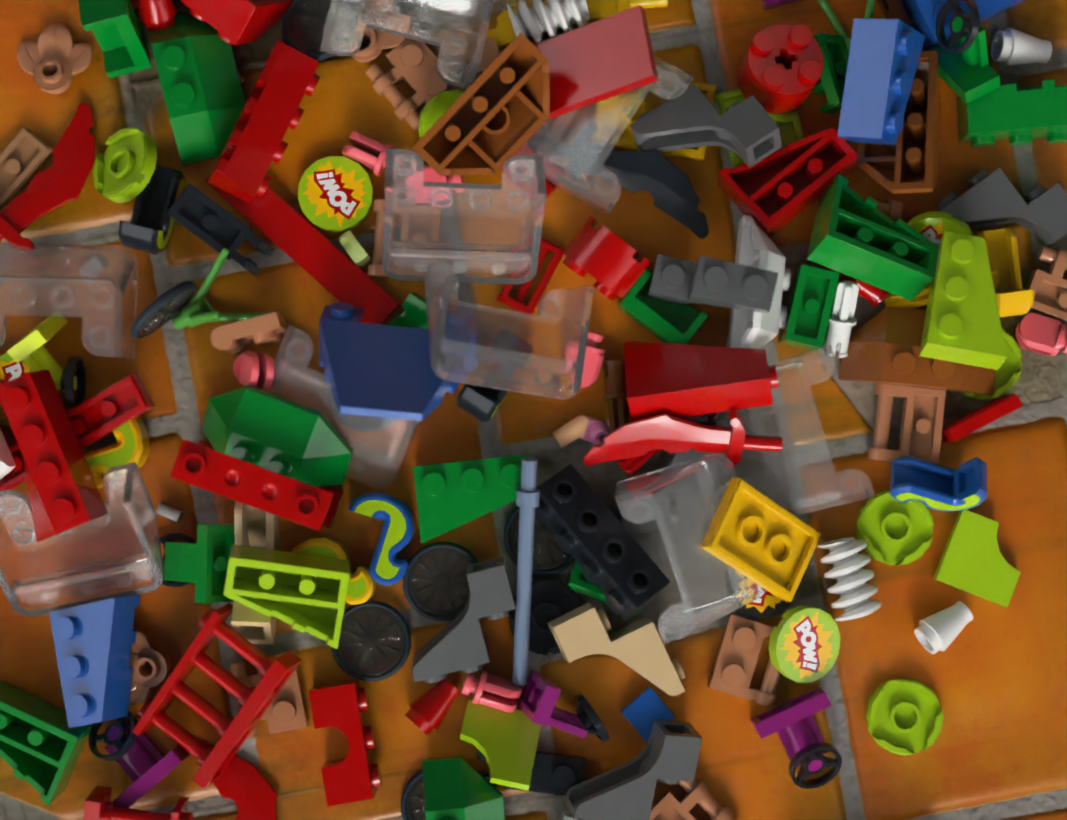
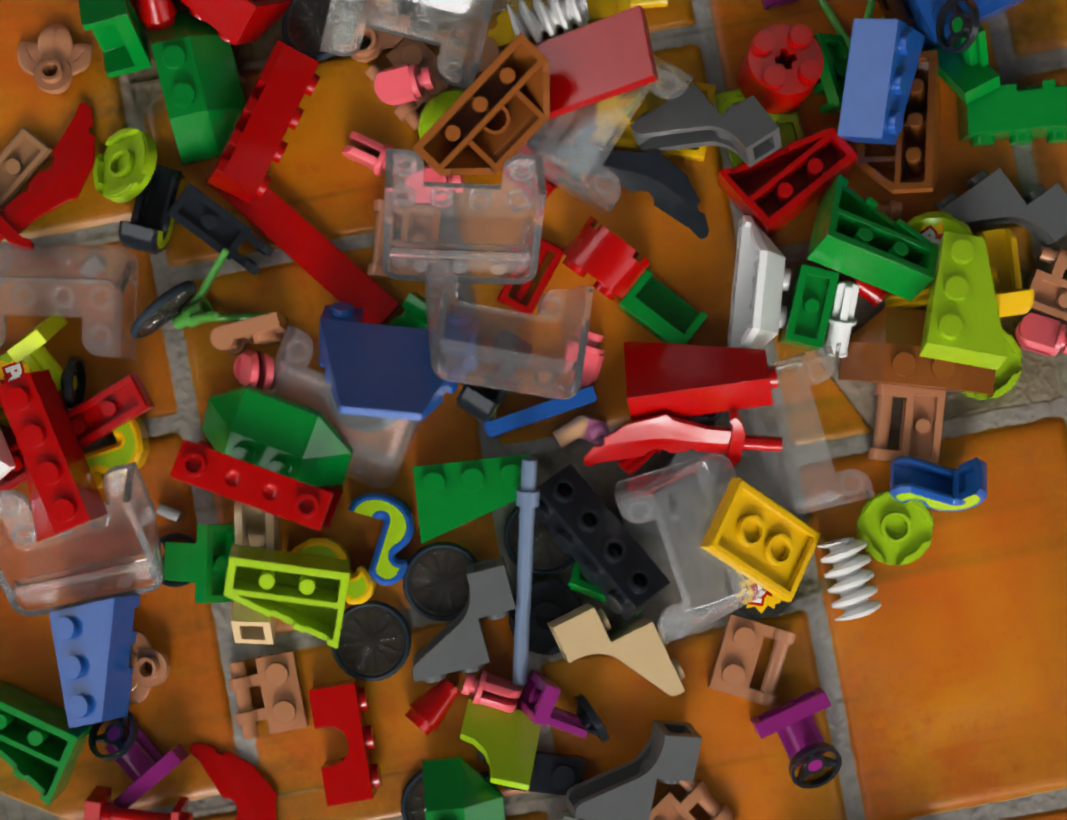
red fence [132,603,302,789] -> none
tile [298,156,374,232] -> none
yellowish green tile [339,230,372,268] -> none
reddish brown axle [602,359,630,433] -> none
blue tile [620,686,675,741] -> none
dark grey arch [647,254,778,313] -> none
tile [768,605,841,683] -> none
lime tile [865,677,944,756] -> none
white cone [914,601,973,654] -> none
lime tile [933,510,1021,608] -> none
red tile [942,393,1023,442] -> none
white cone [991,27,1052,66] -> none
none -> coral arm [374,63,436,106]
none -> blue tile [483,386,597,438]

